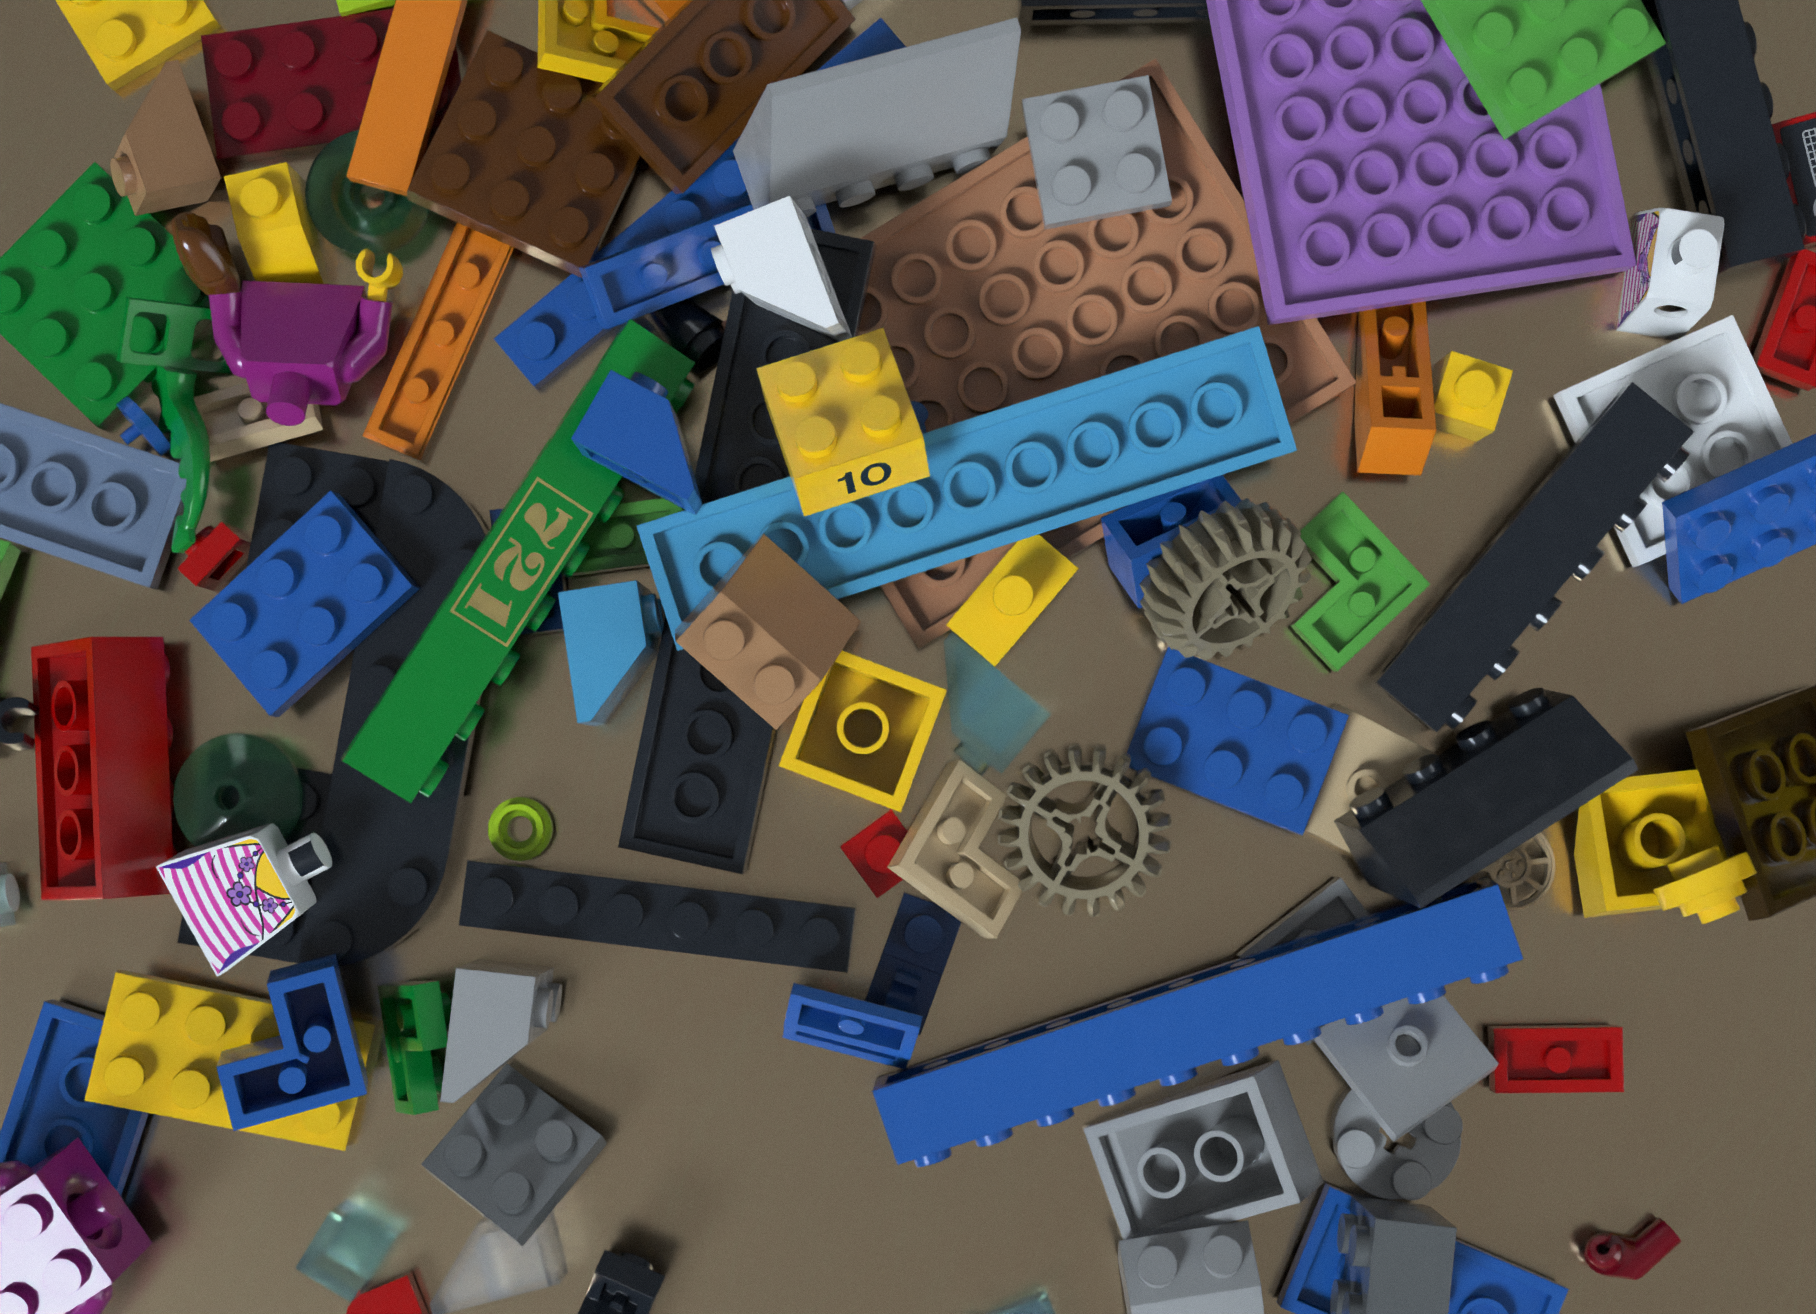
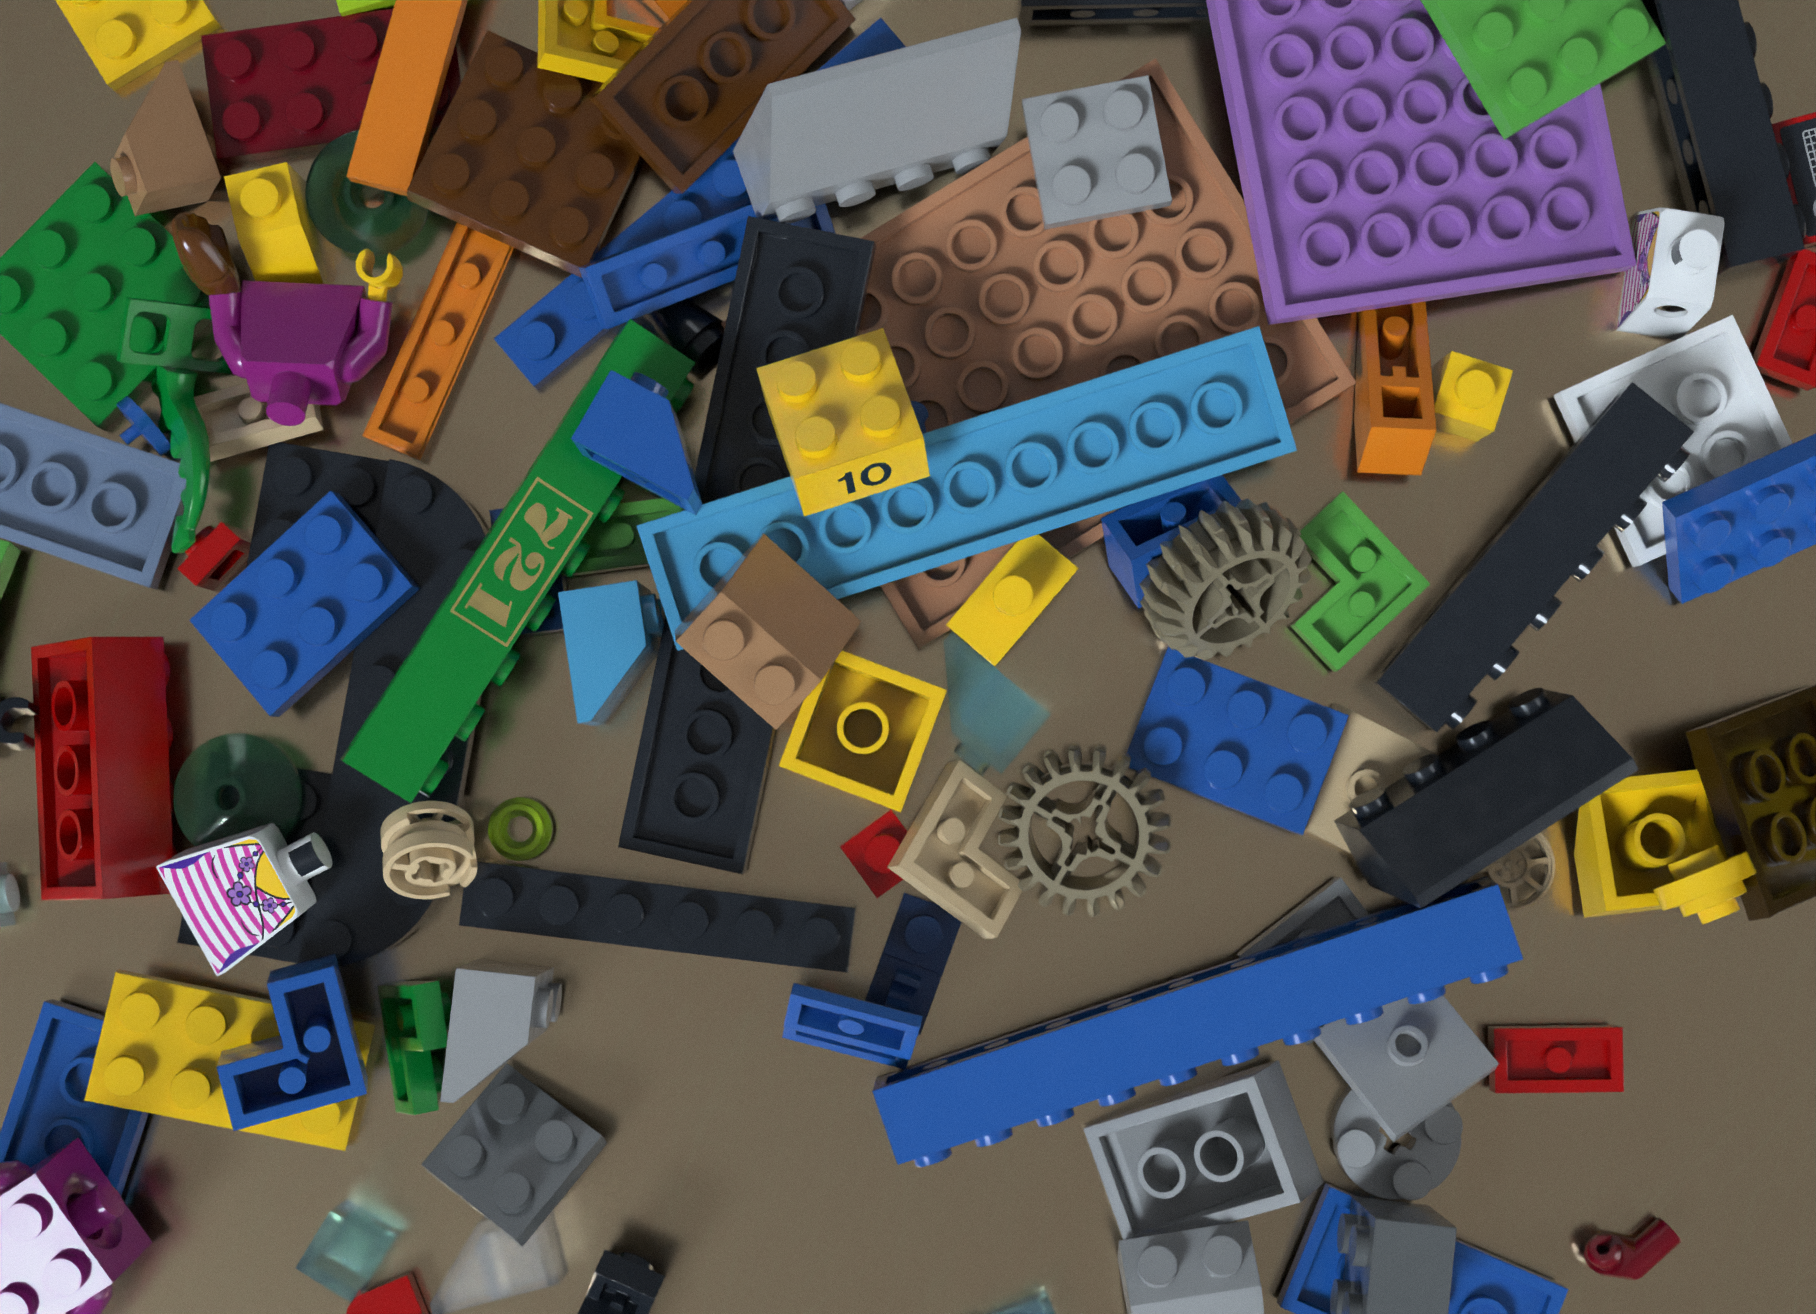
white slope [711,196,852,341] -> none
none -> tan wheel [380,801,477,899]

